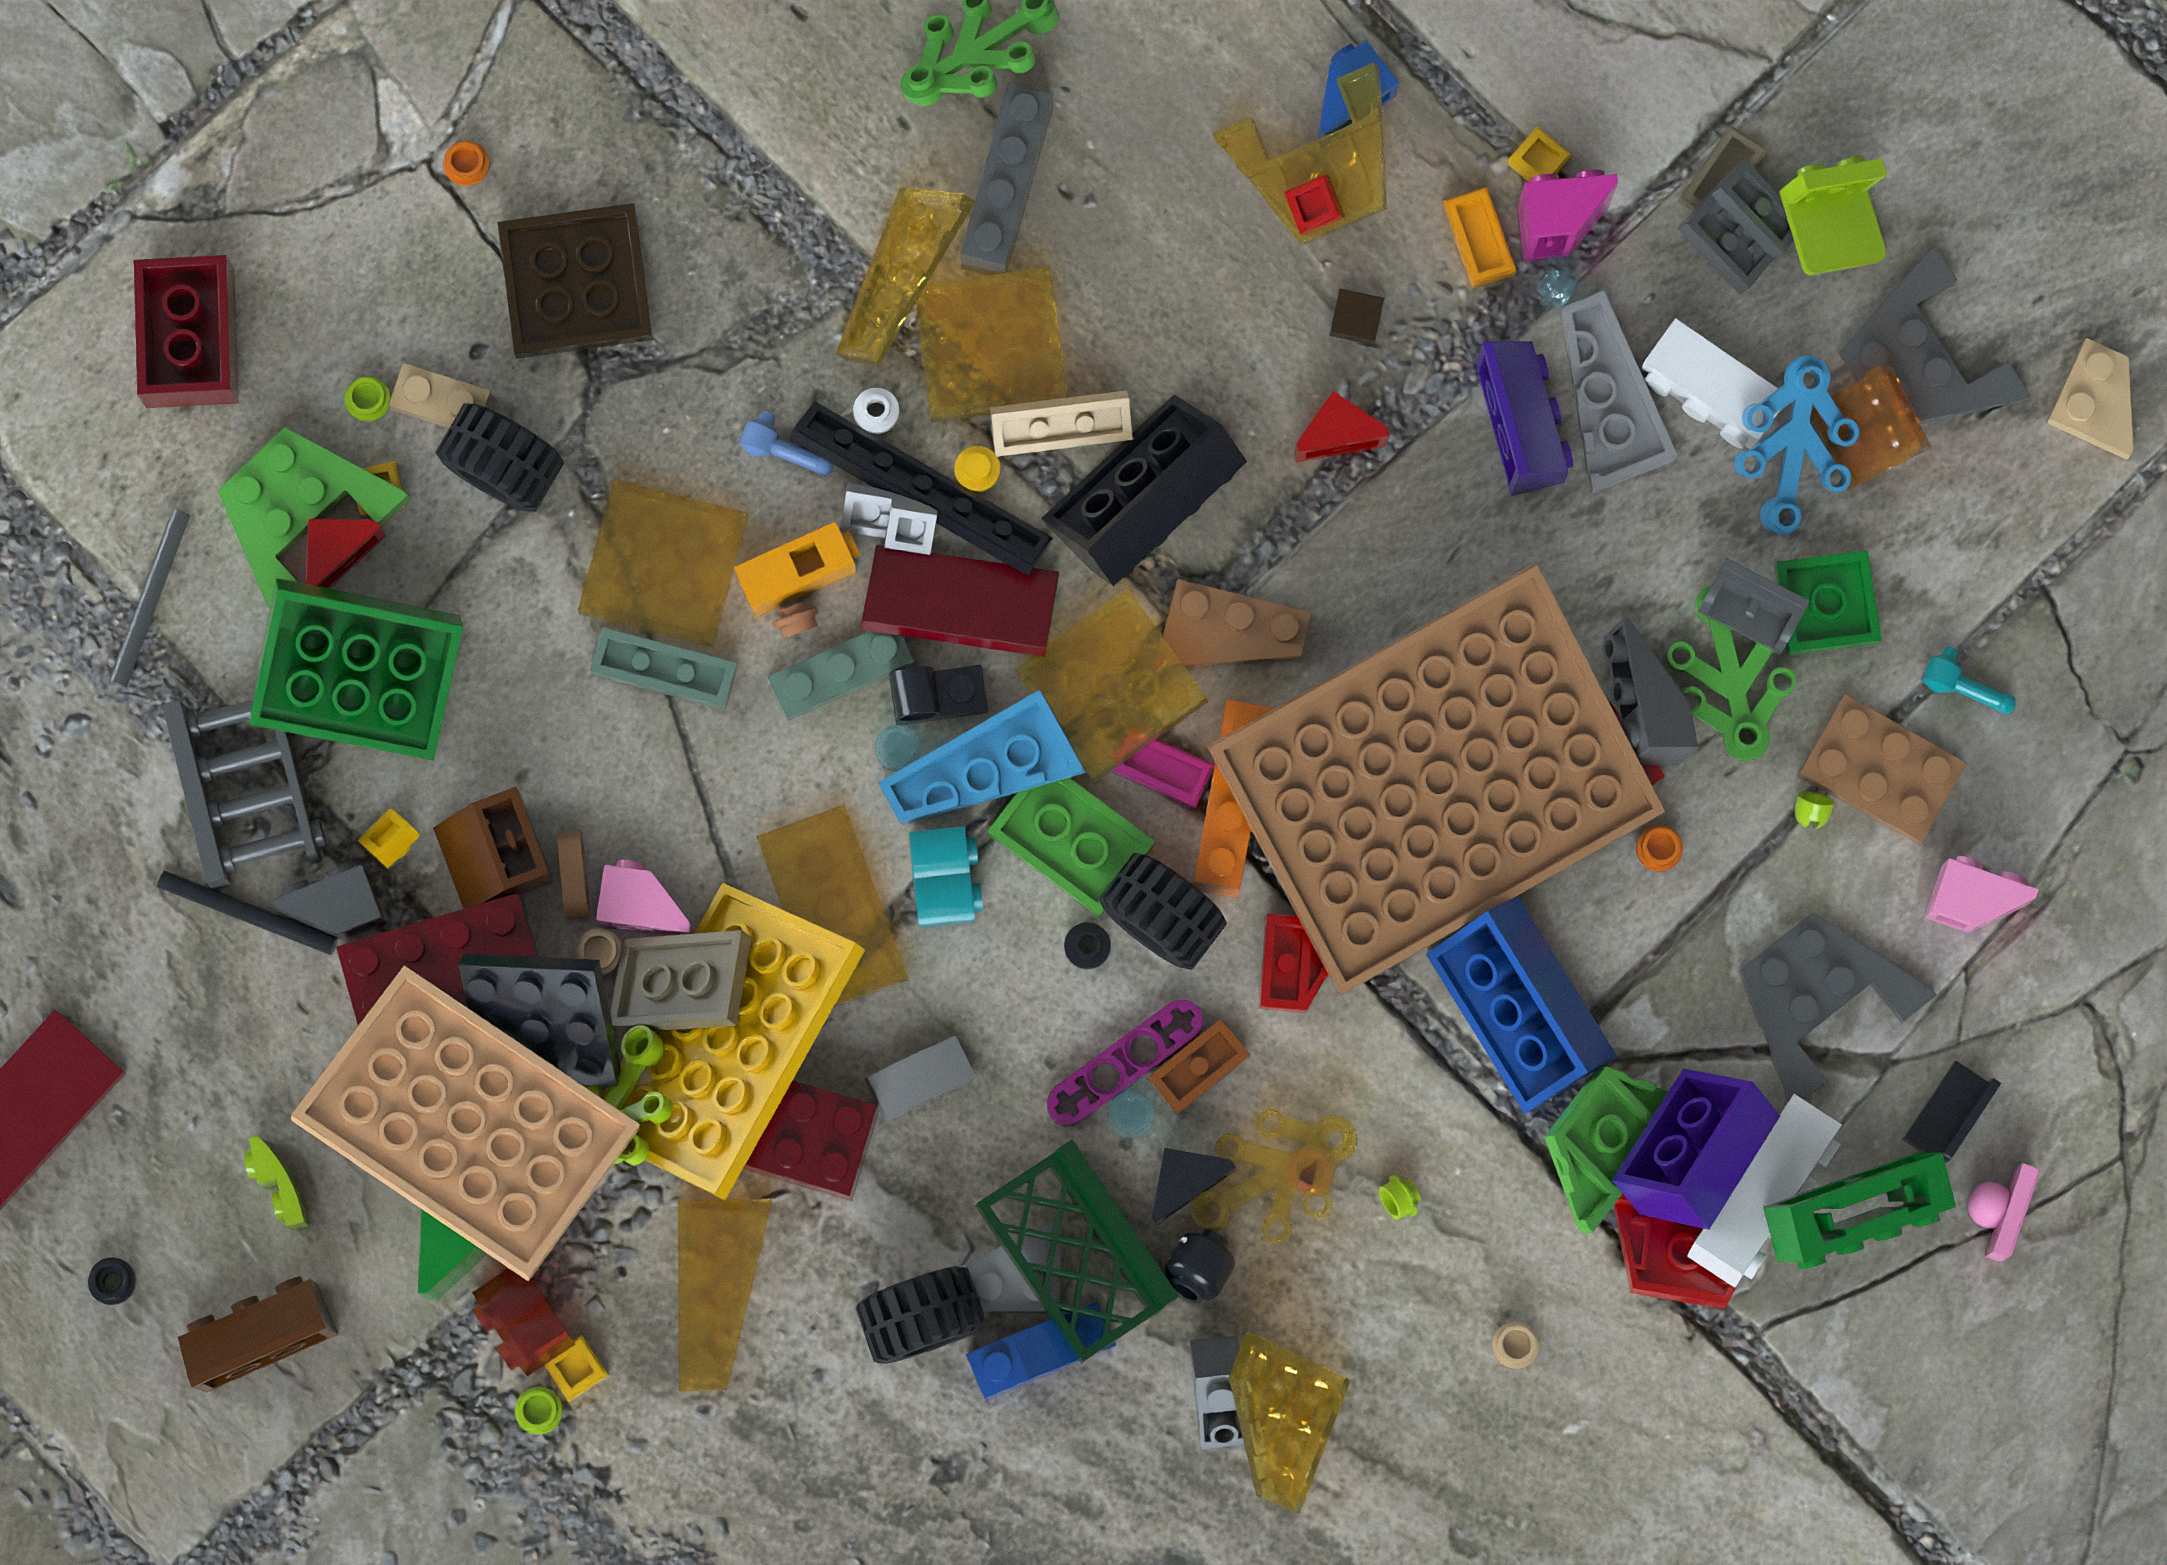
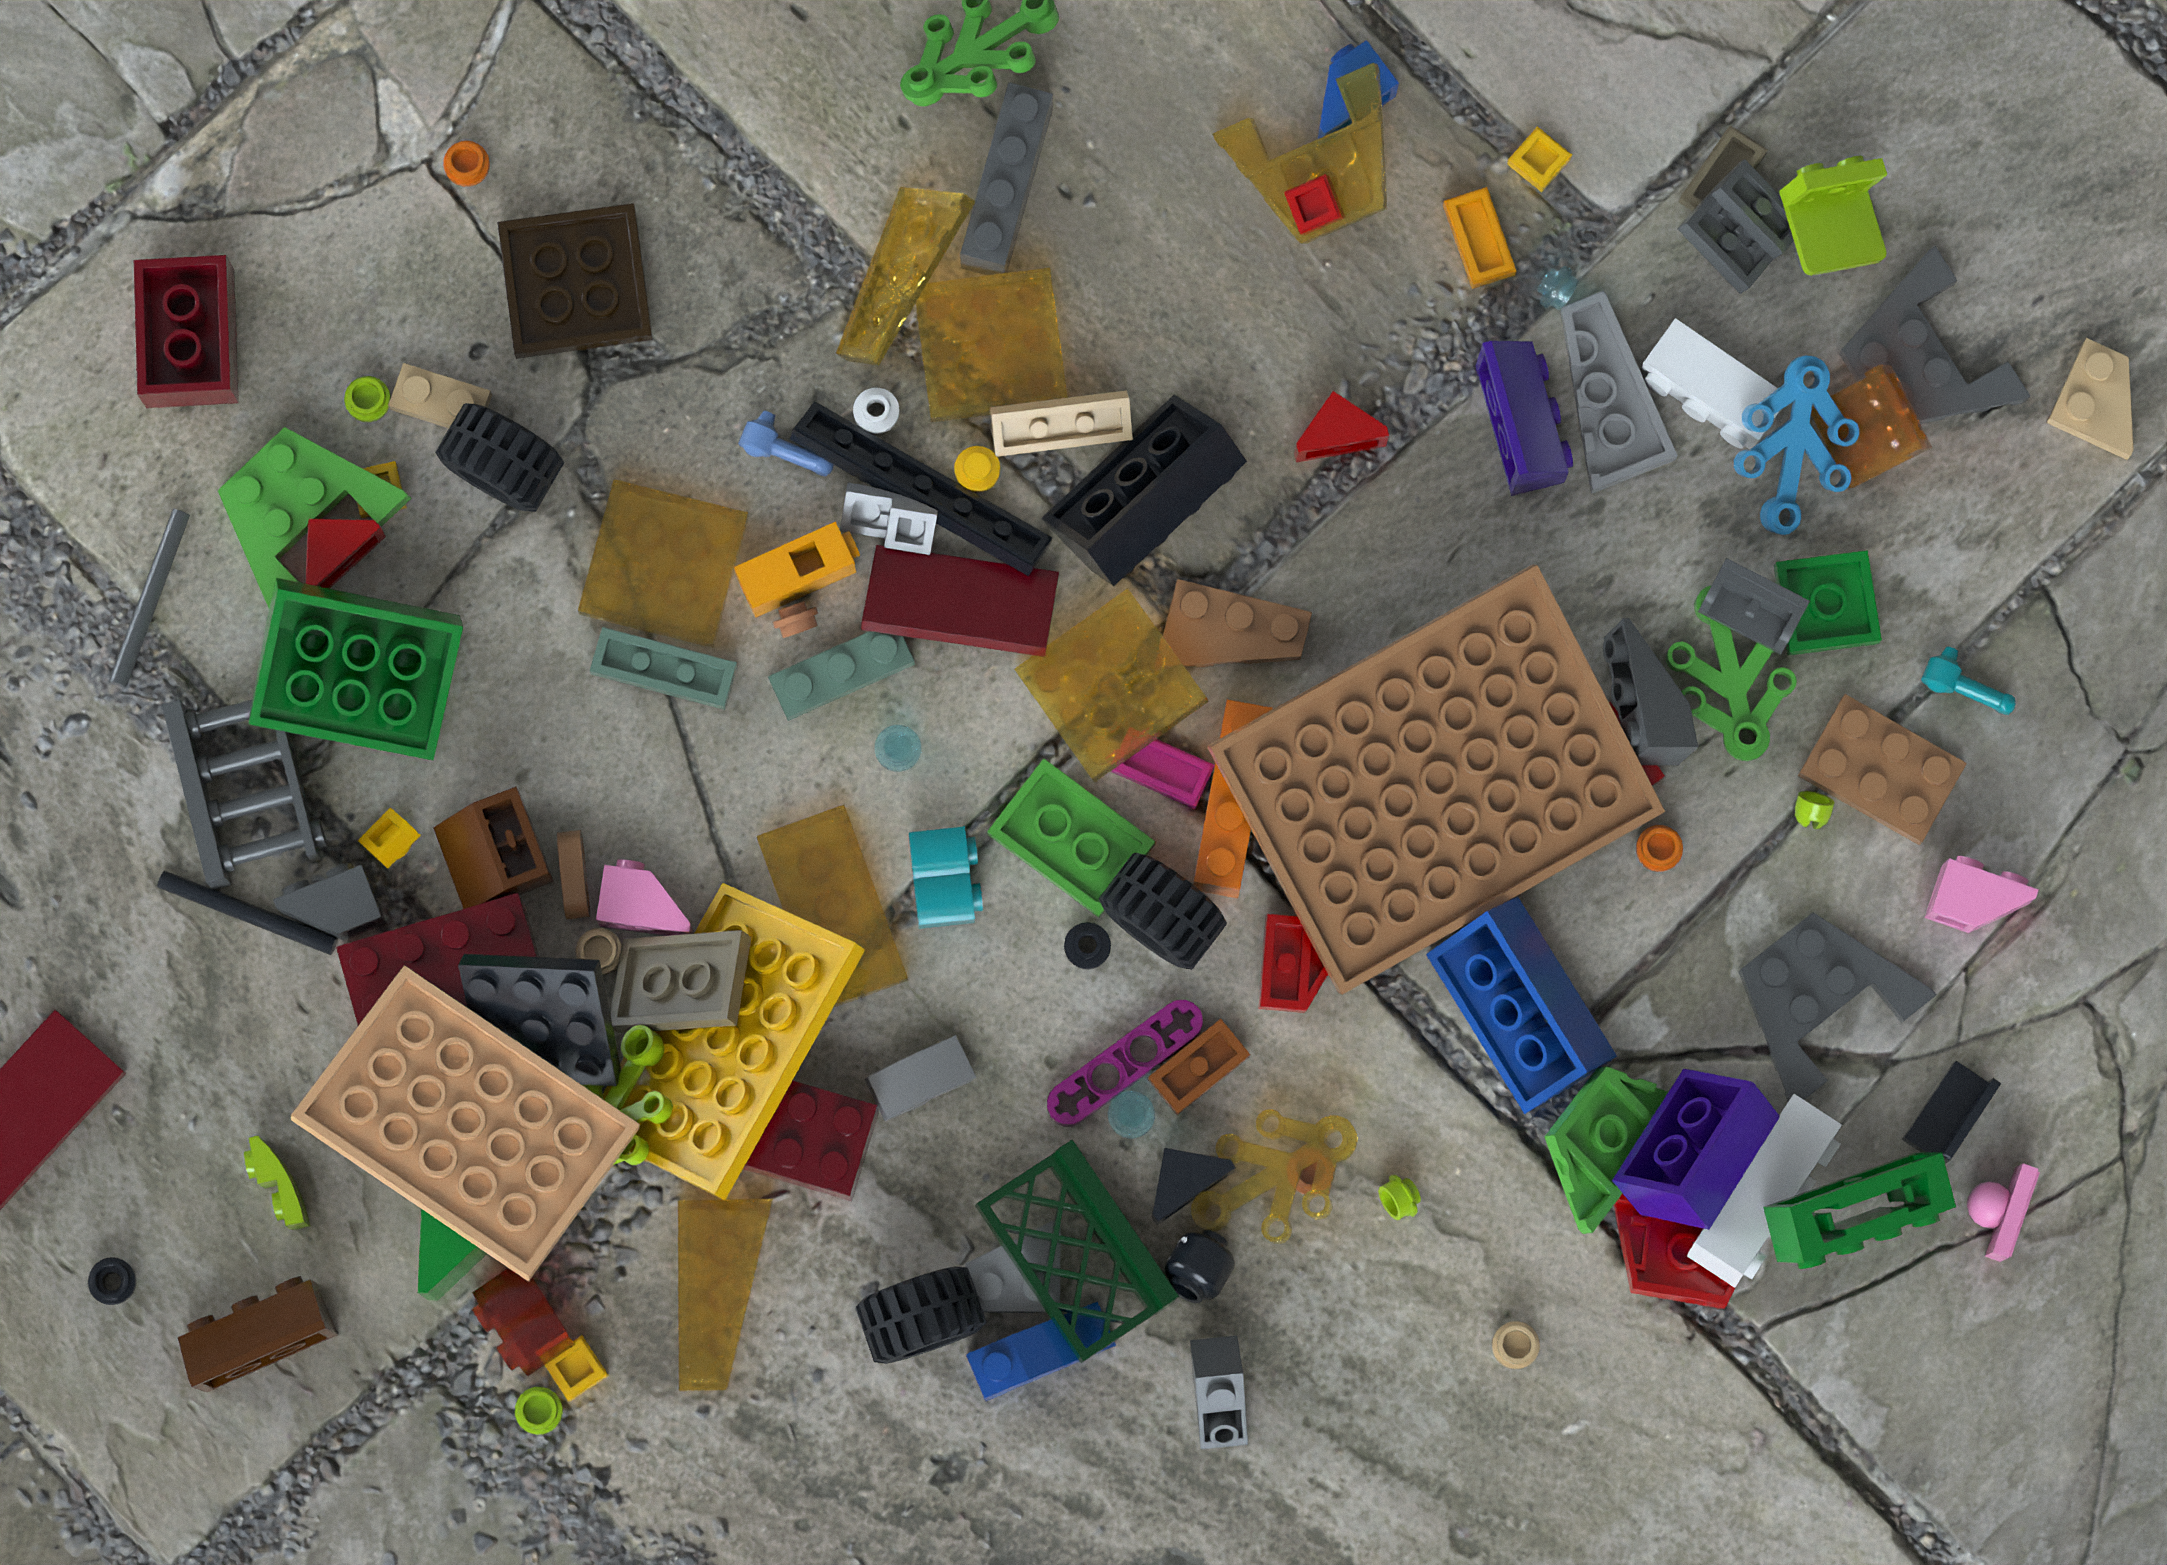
dark azure wing [878,690,1087,825] -> none
black plate [889,664,988,726] -> none
clear yellow plate [1229,1332,1351,1514] -> none
dark brown tile [1329,288,1384,345] -> none
dark pink slope [1517,170,1618,261] -> none

